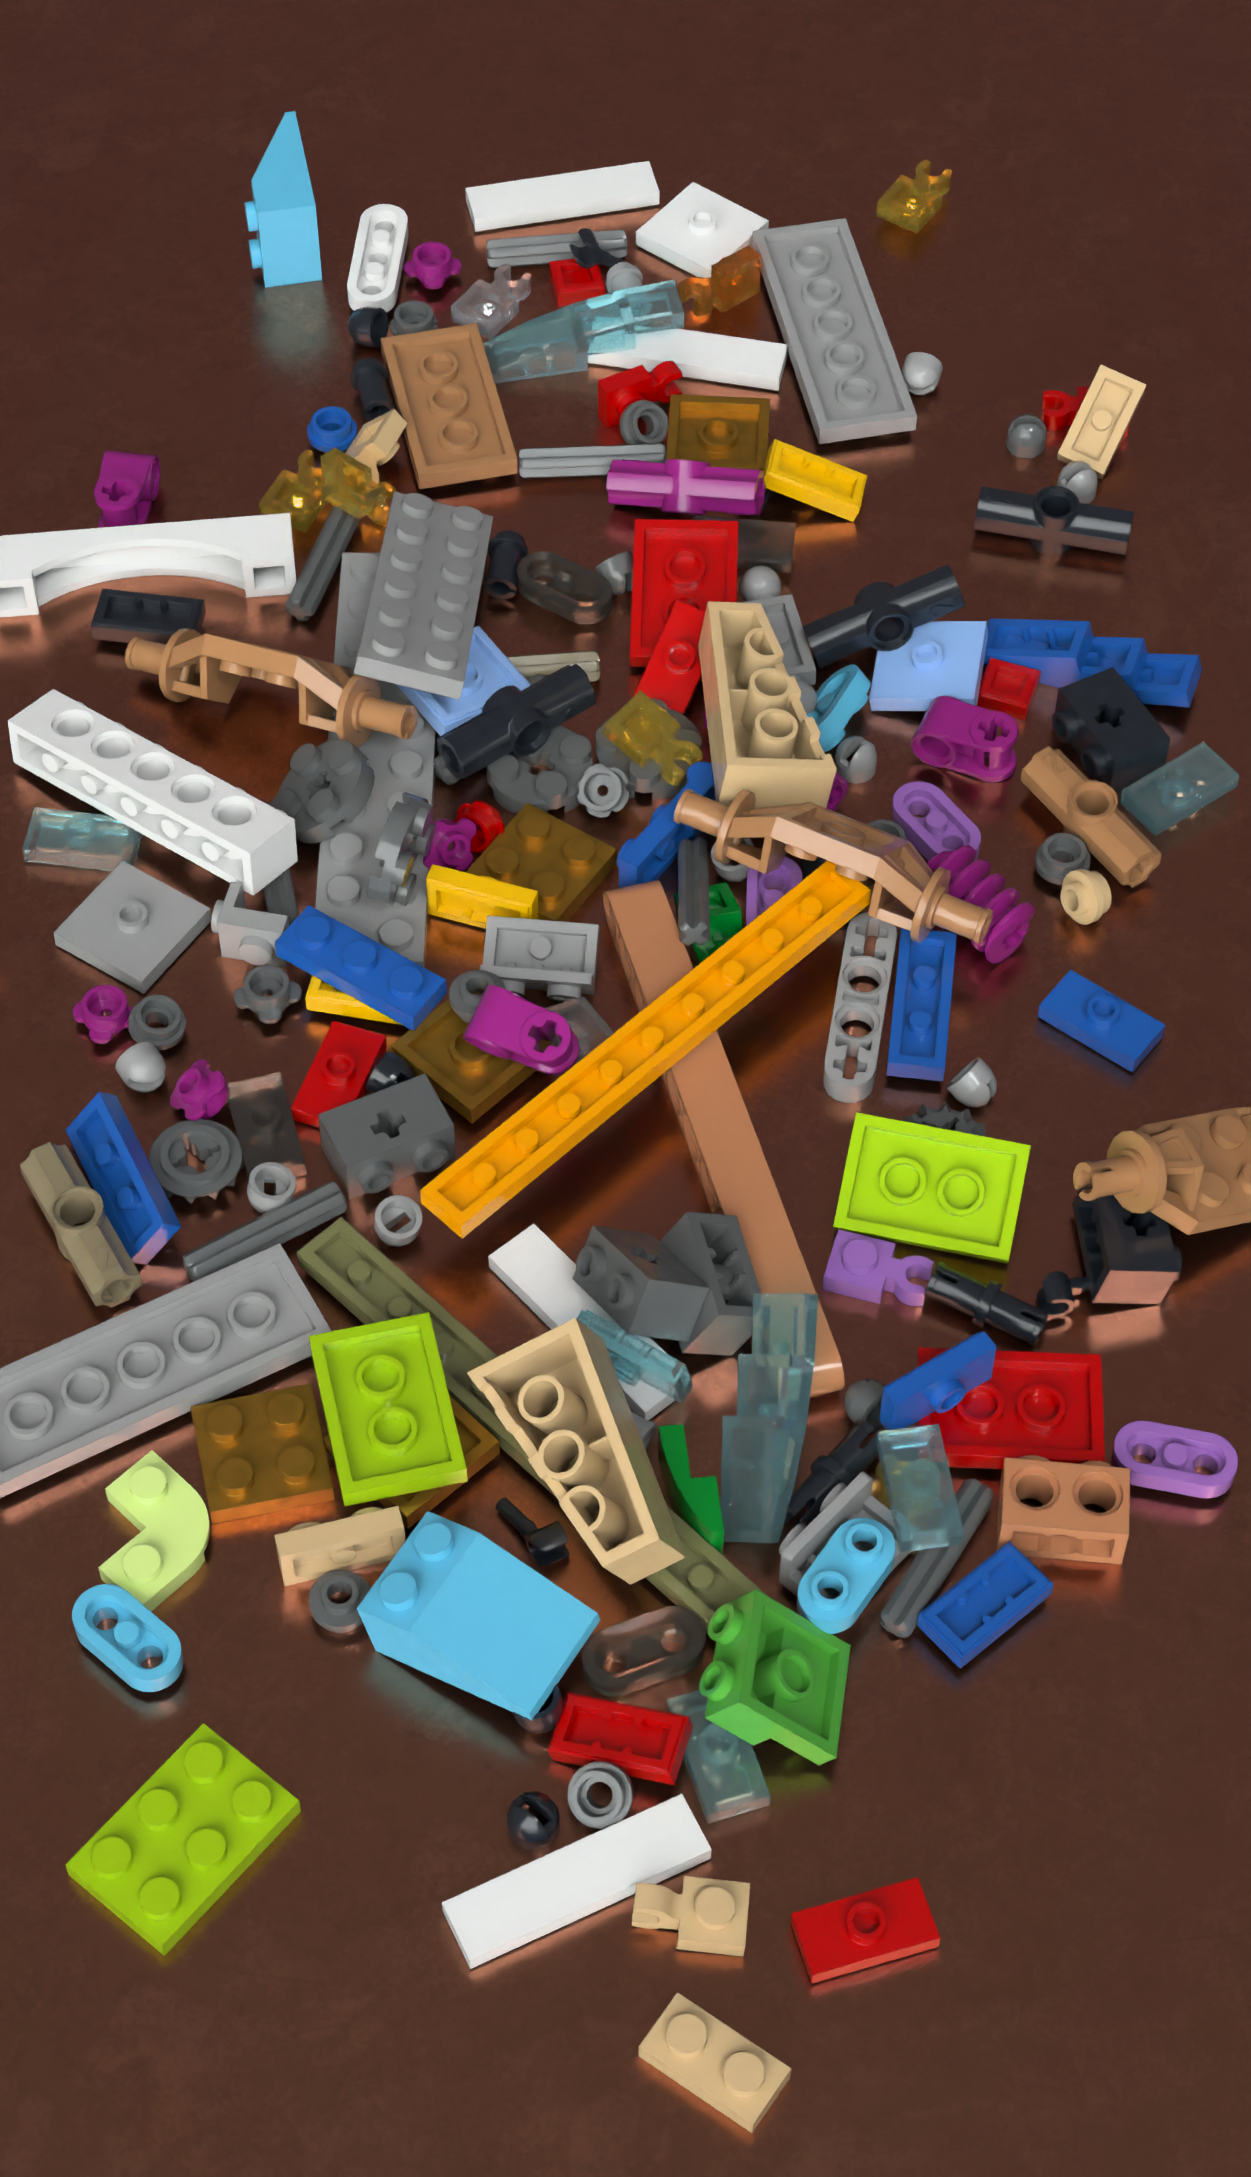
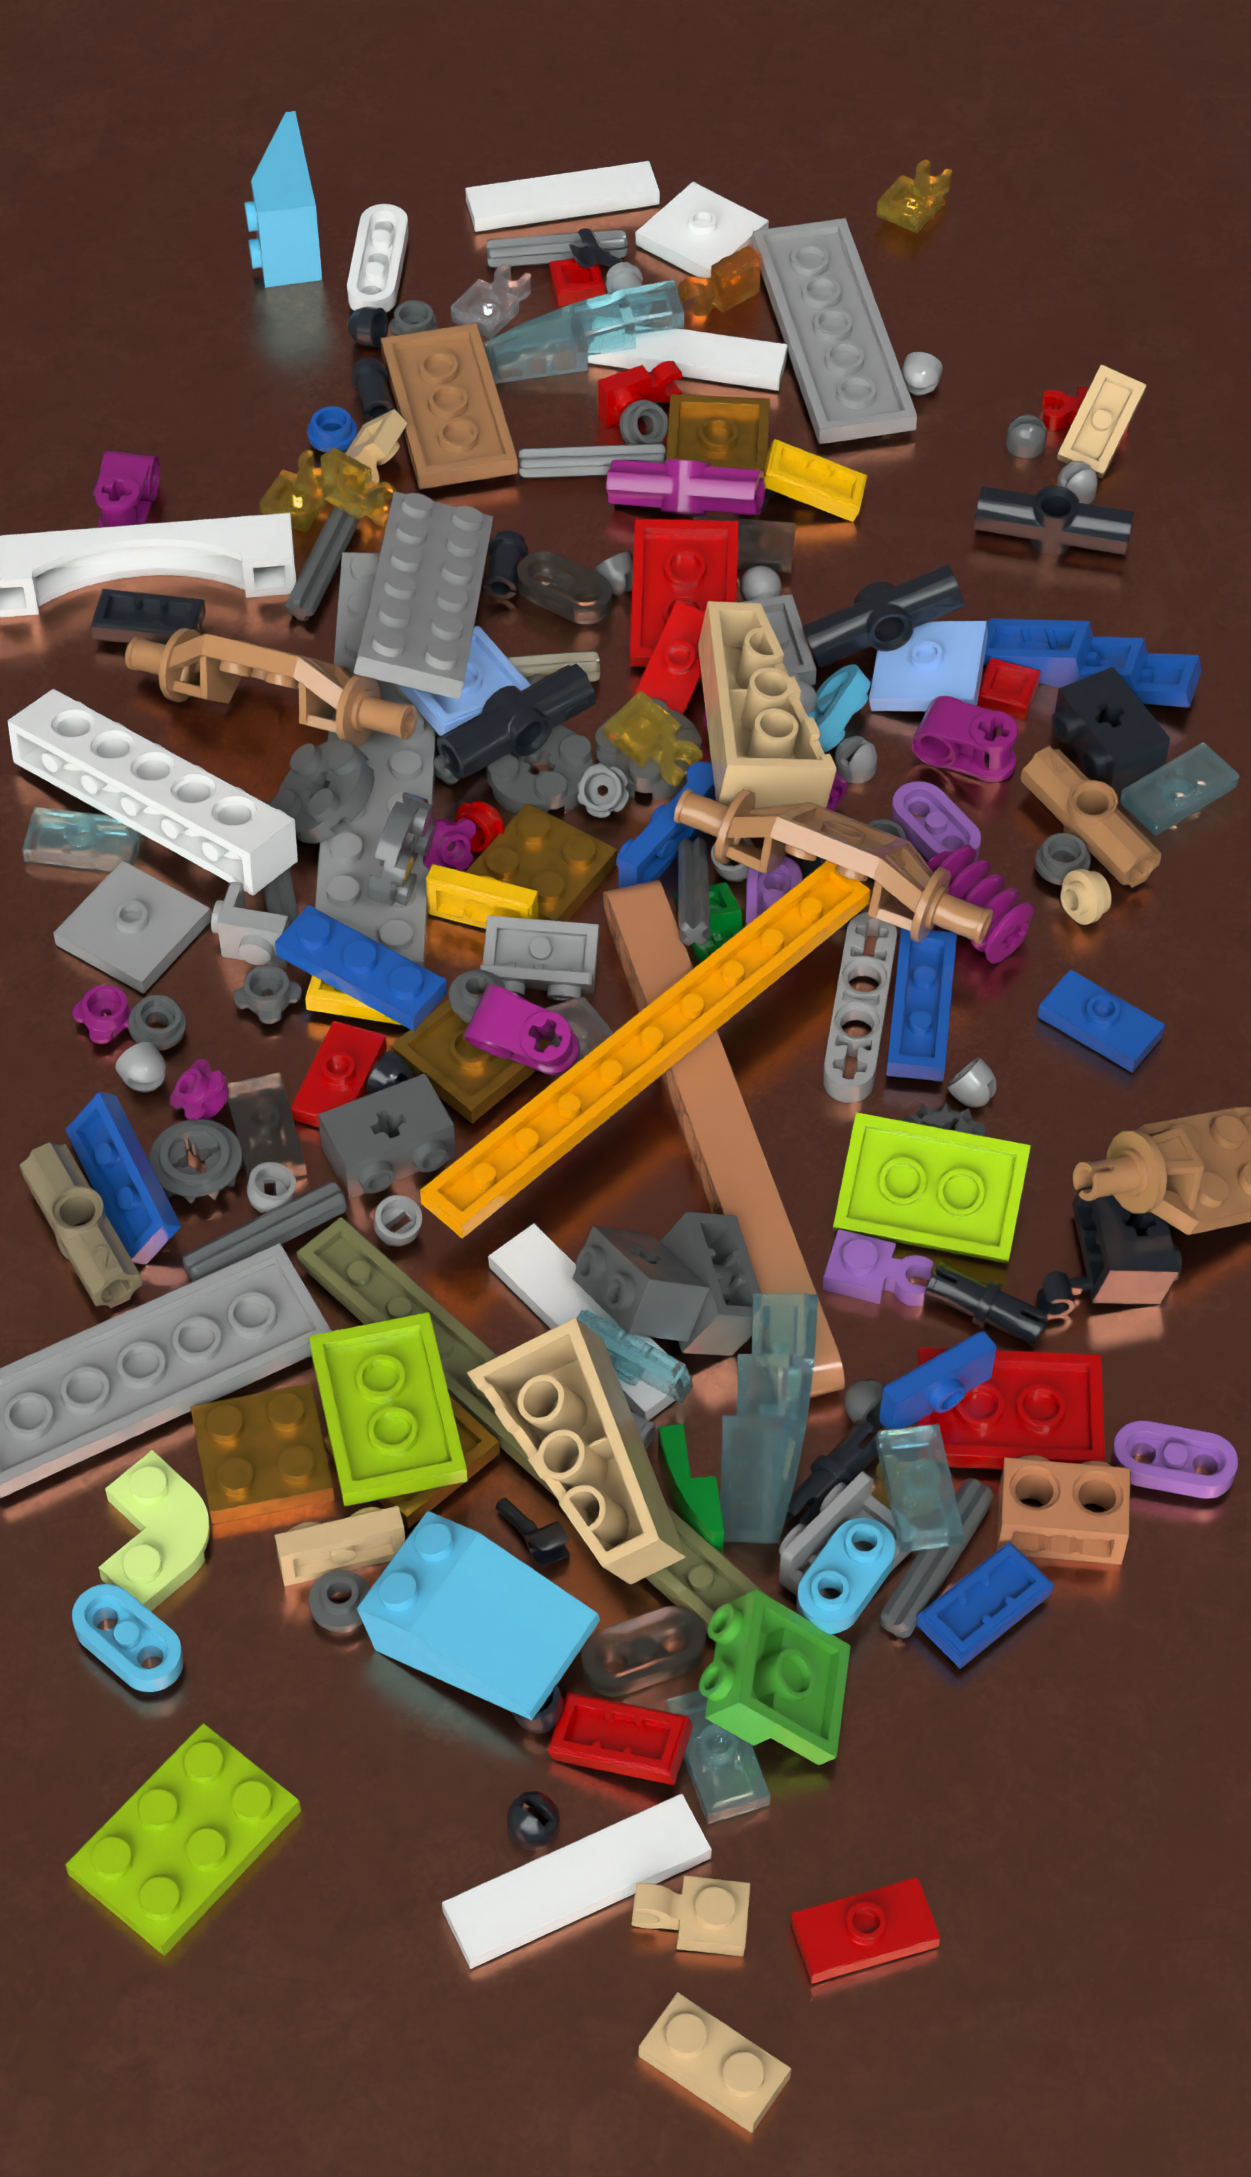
magenta plate [404,242,461,289] -> none
plate [567,1761,634,1829] -> none

